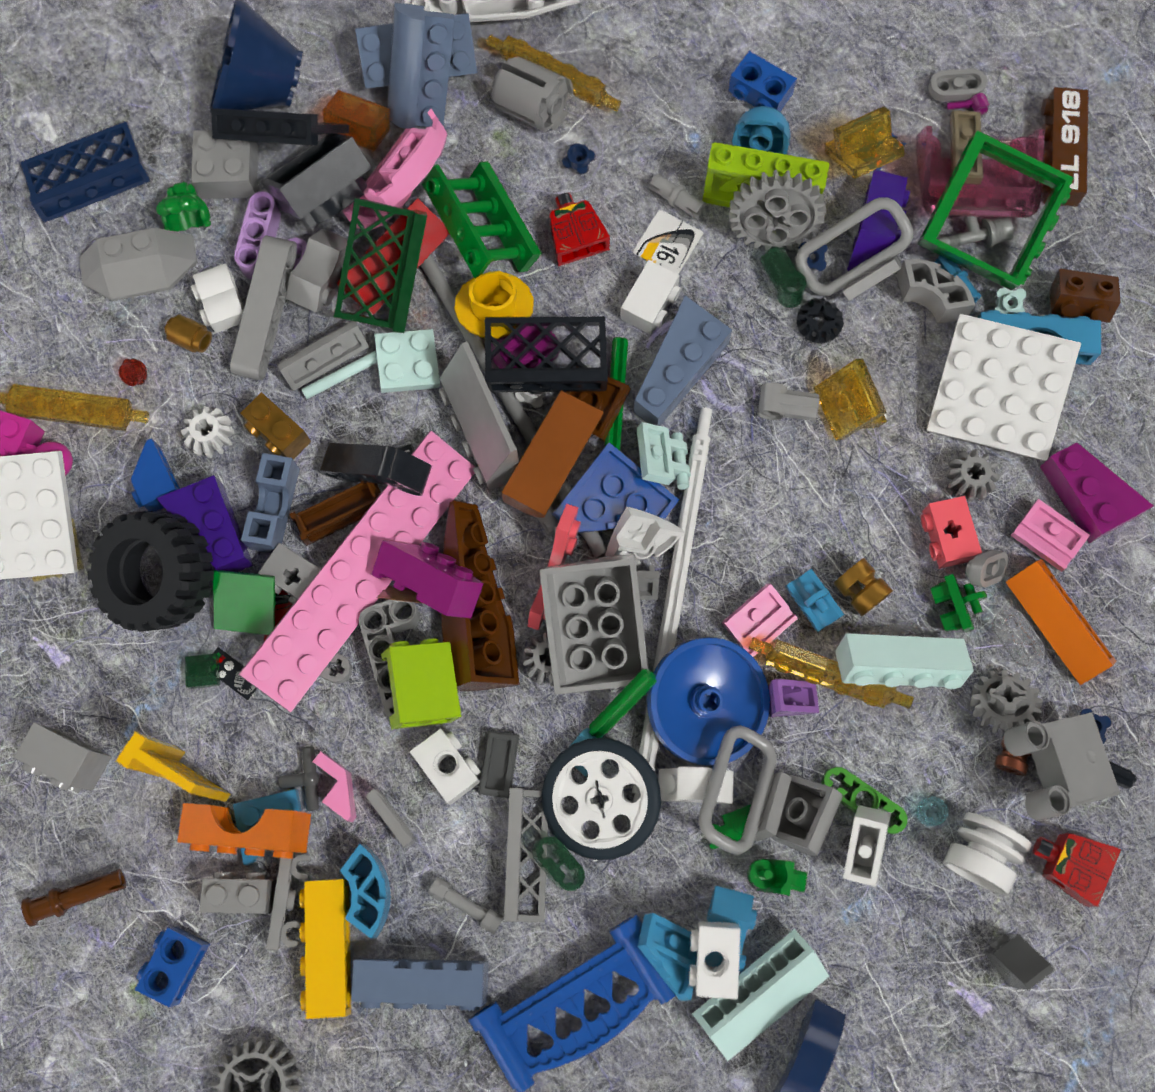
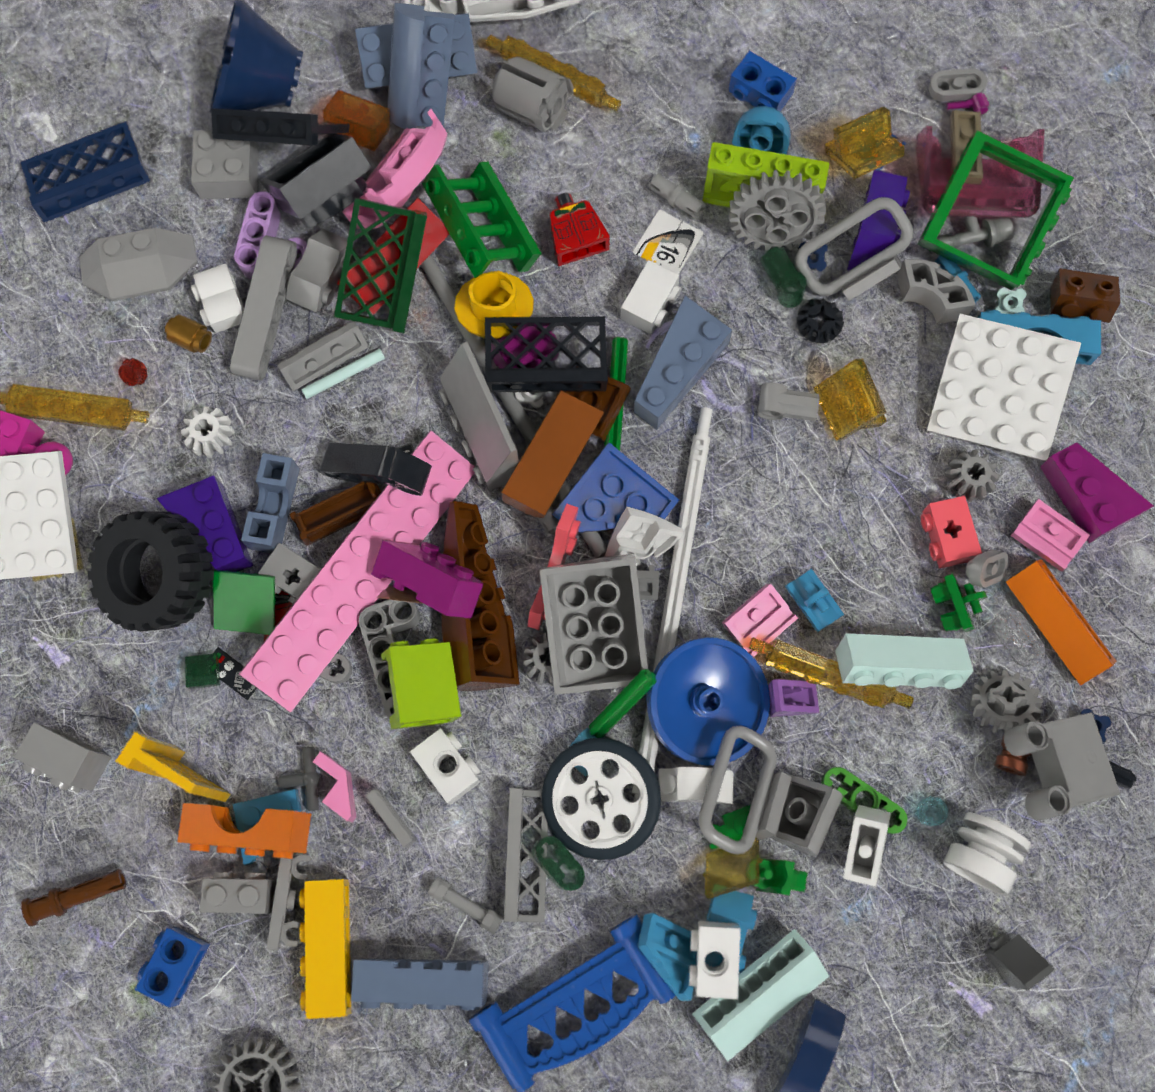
blue slope [131,438,180,511] -> none
green hair [156,182,211,232] -> none
pearl gold brick [240,392,311,460] -> none
dark azure brick [340,844,391,939] -> none
light aqua plate [374,329,440,393] -> none
dark grey tile [478,731,520,799] -> none
dark blue plate [562,143,595,175] -> none
light aqua plate [636,422,691,490] -> none
pearl gold wheel [833,558,893,617] -> none
red torso [1032,833,1121,907] -> none
reddish brown brick [1039,87,1089,207] -> none
none -> clear yellow piece [703,837,762,899]

